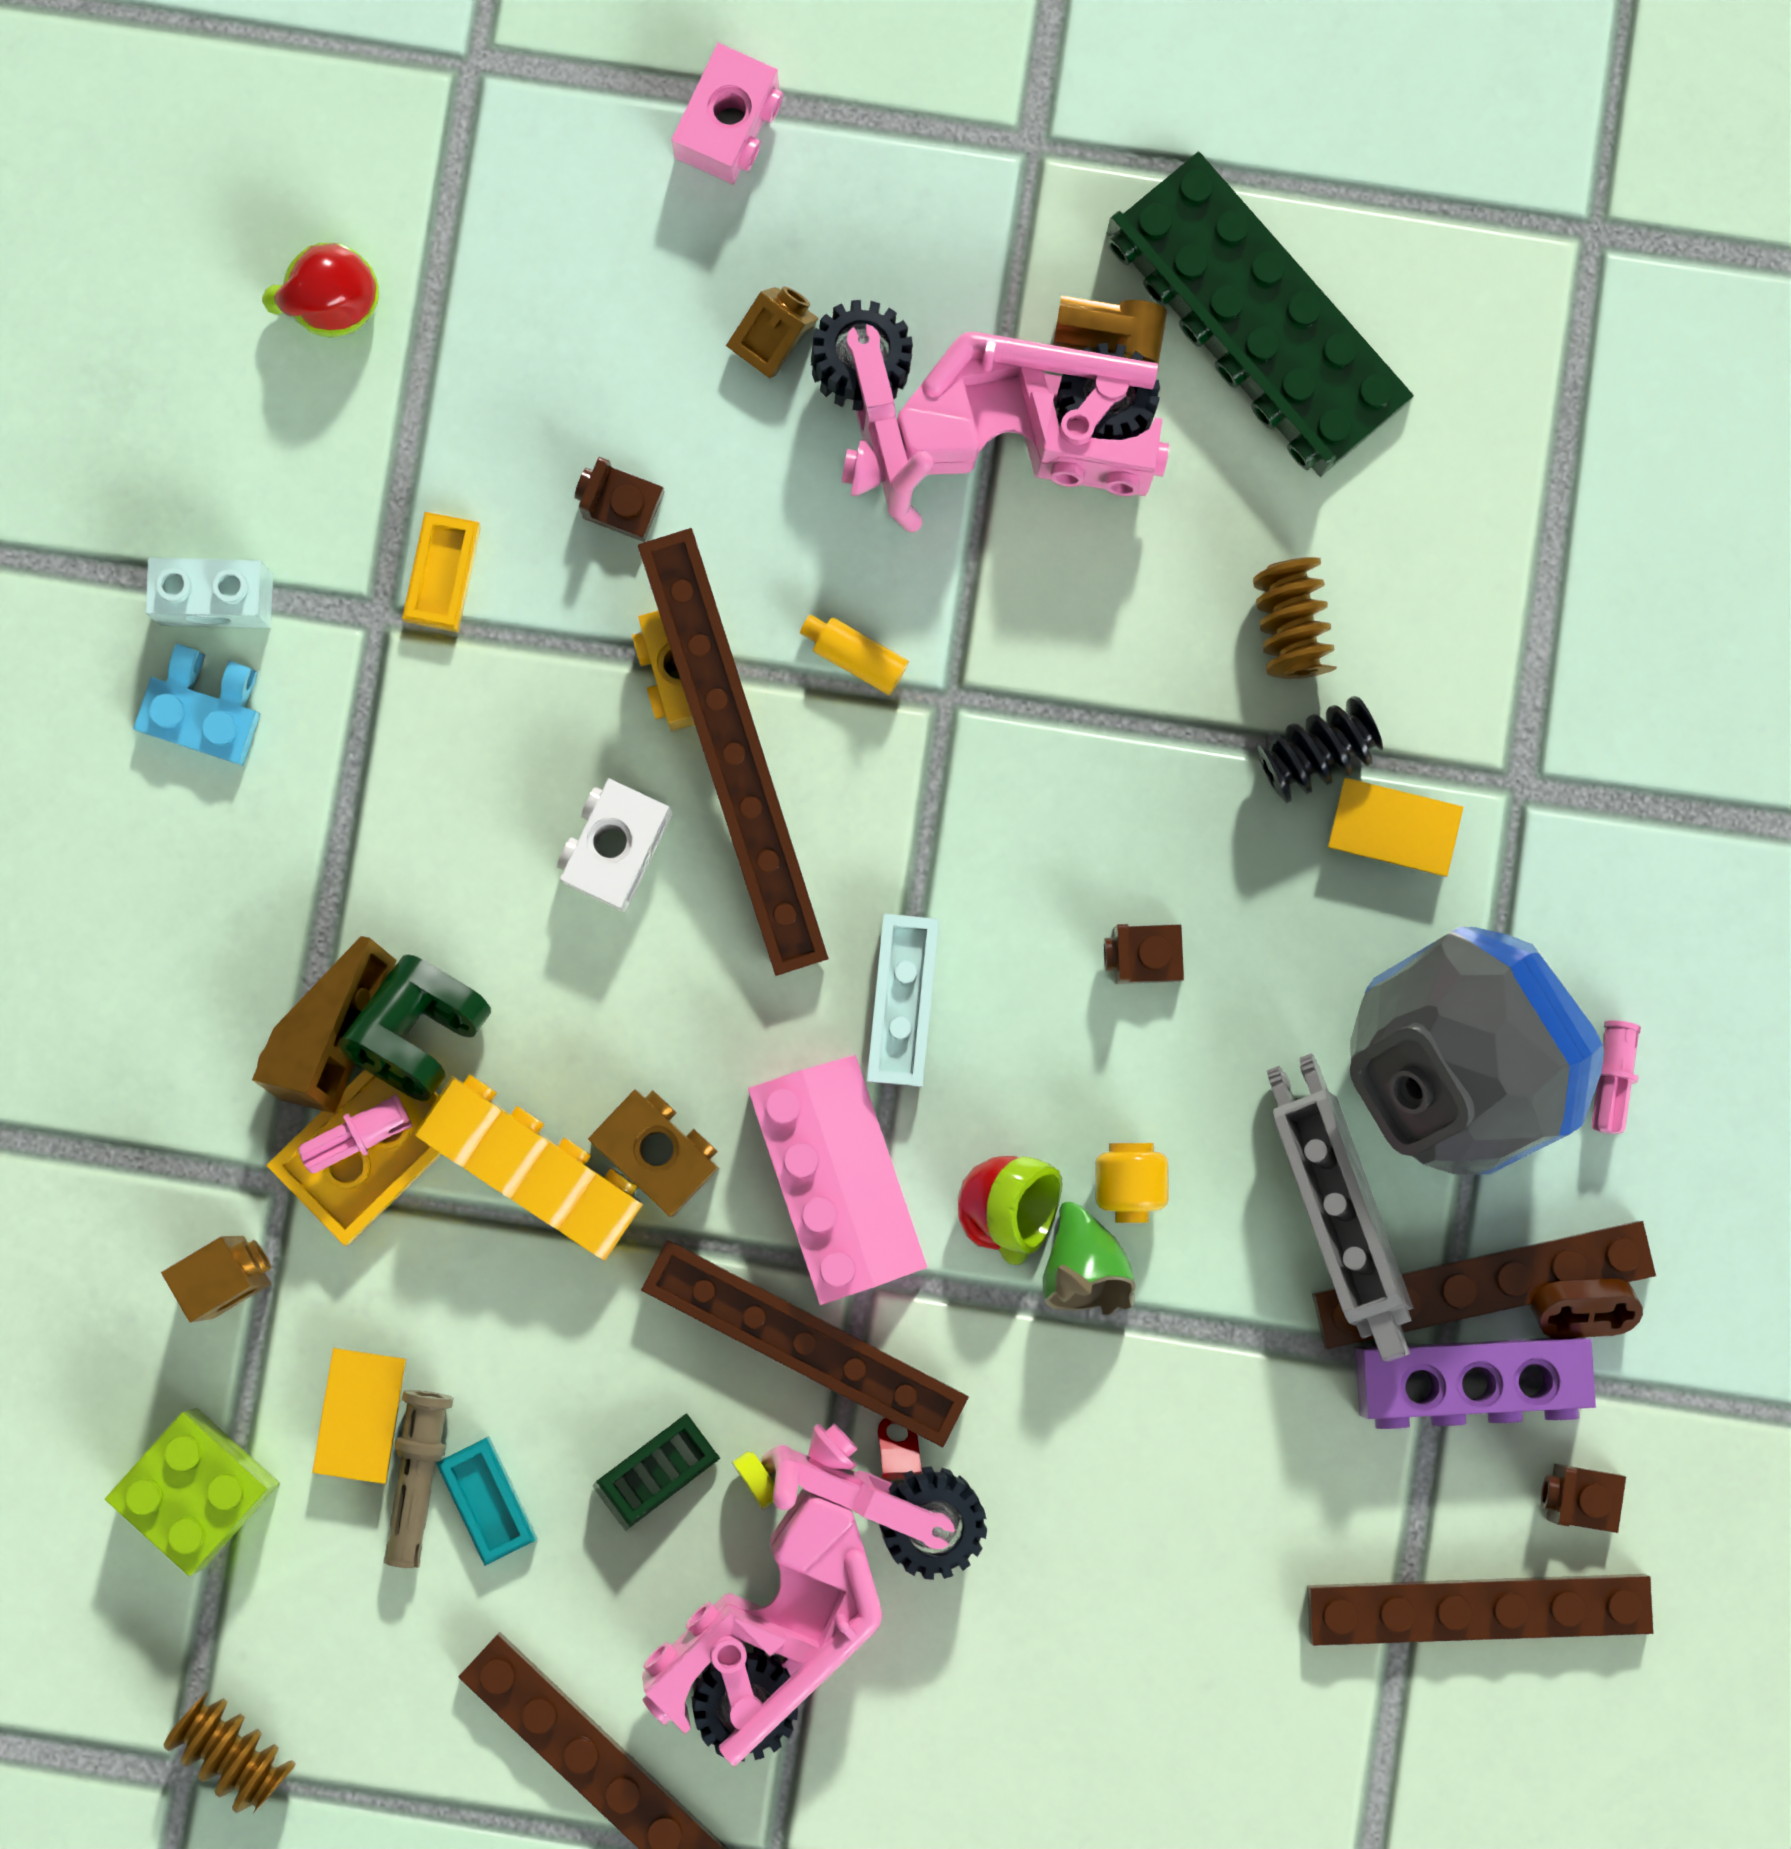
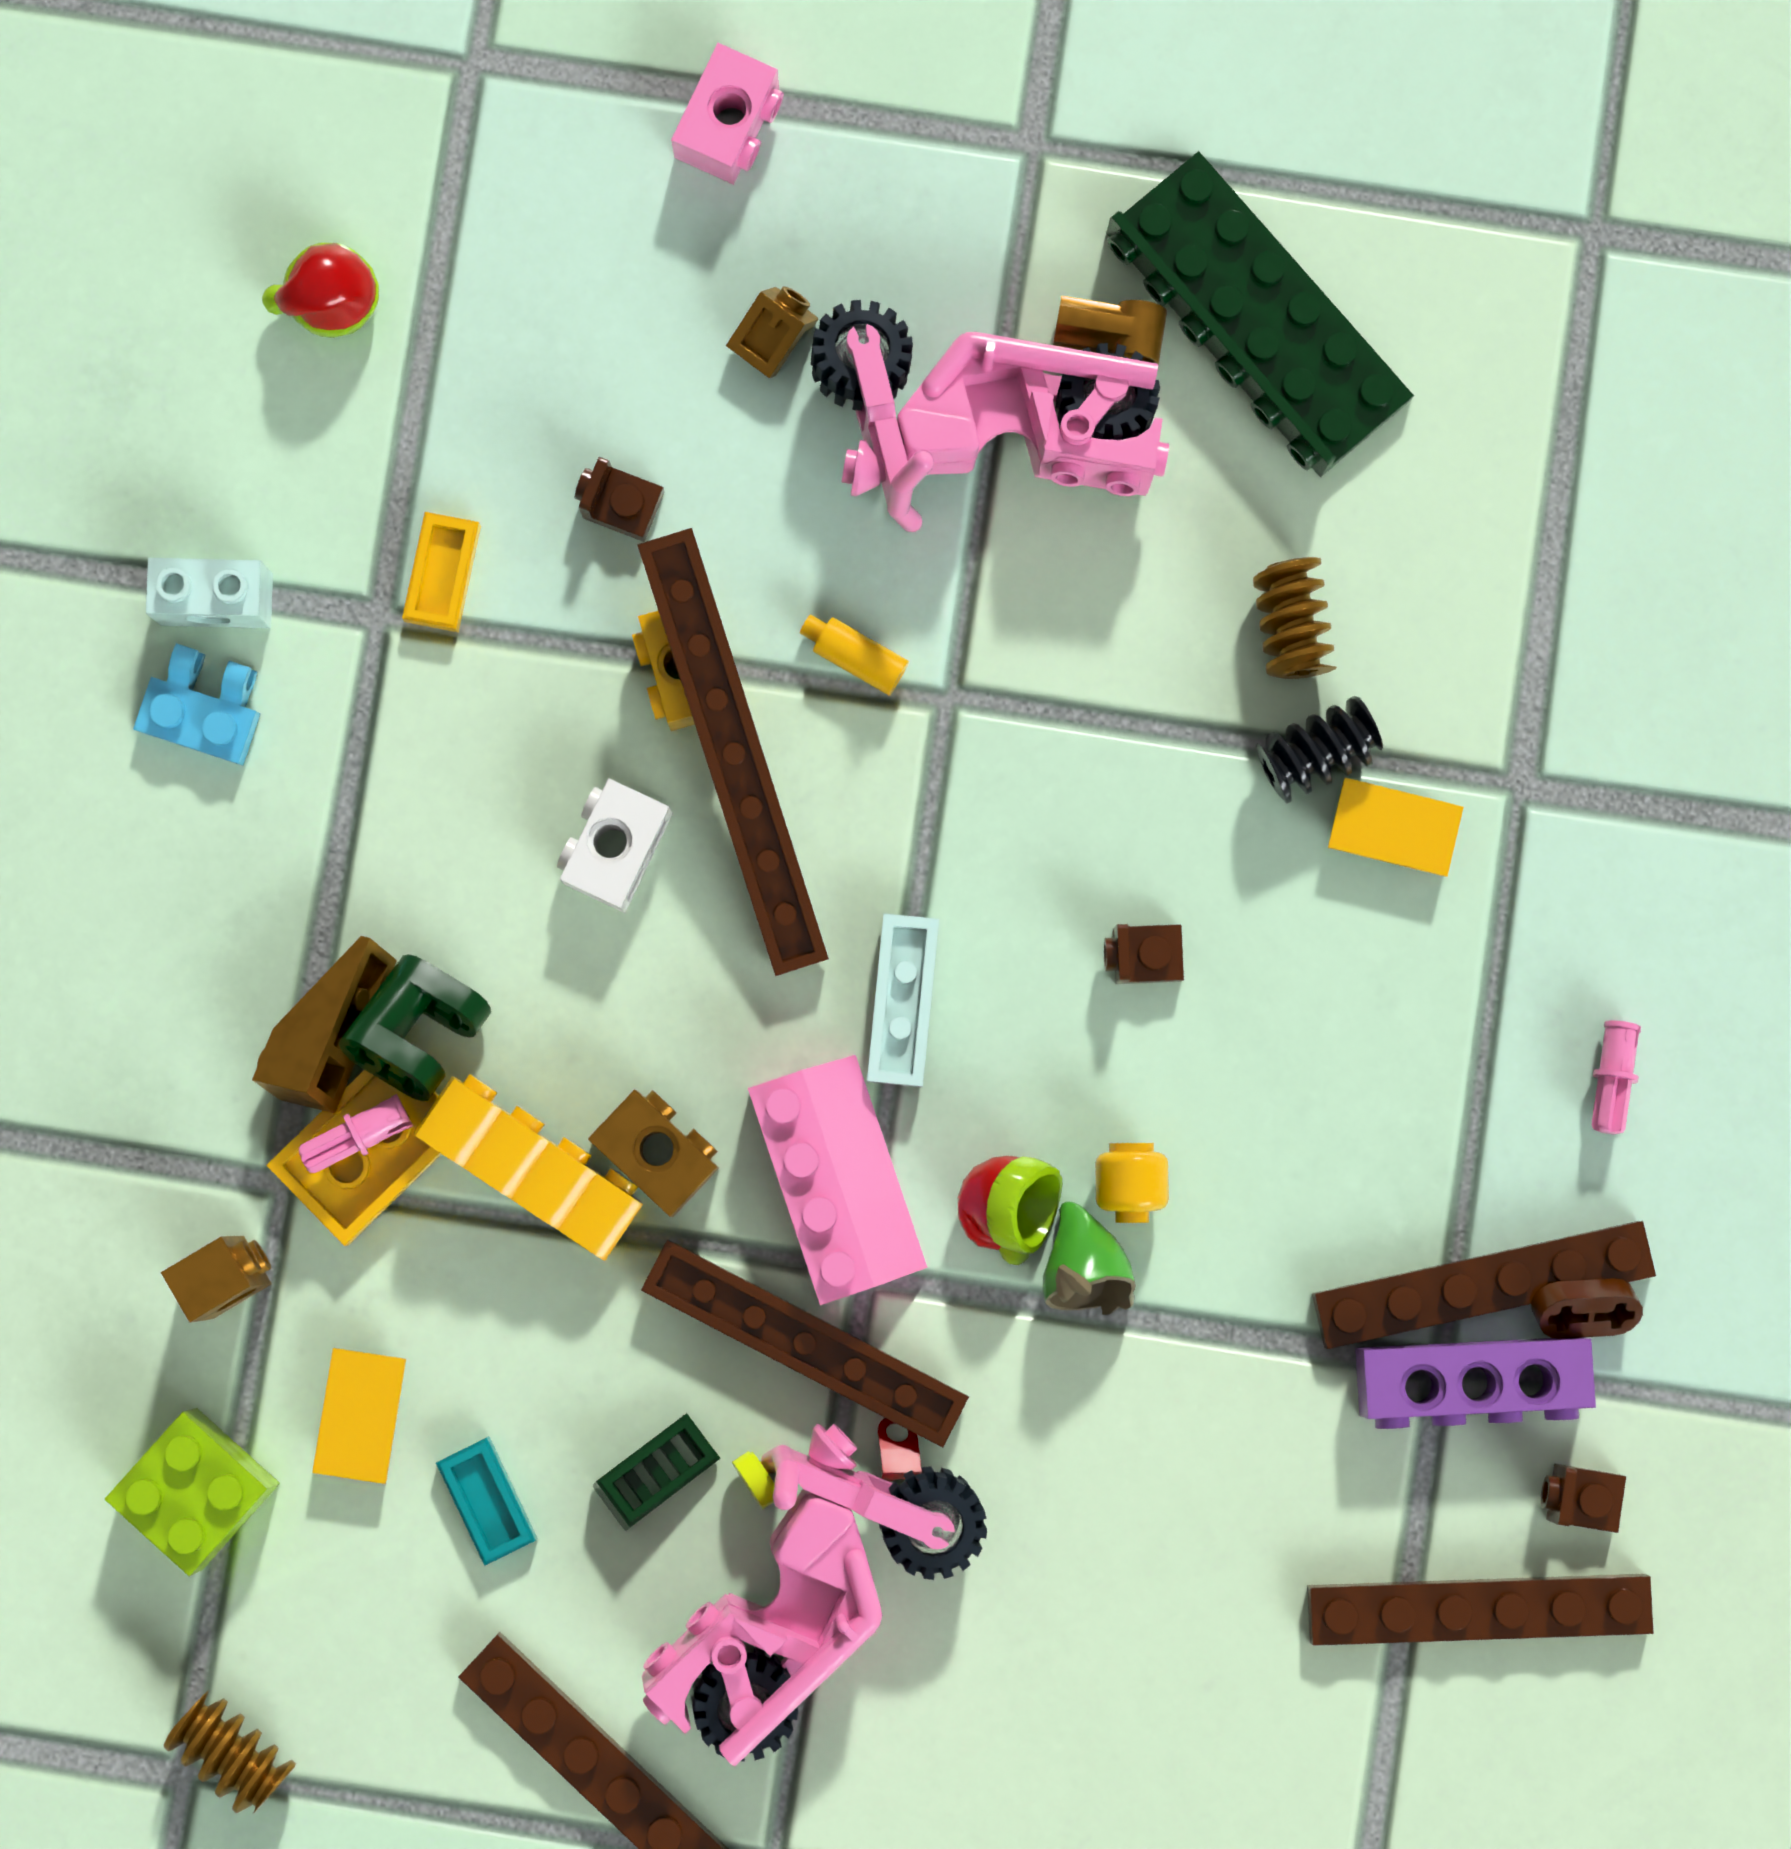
dark tan pin [383,1390,454,1568] -> none
light grey hinge [1267,1053,1414,1362] -> none
dark grey rock [1350,927,1604,1175] -> none

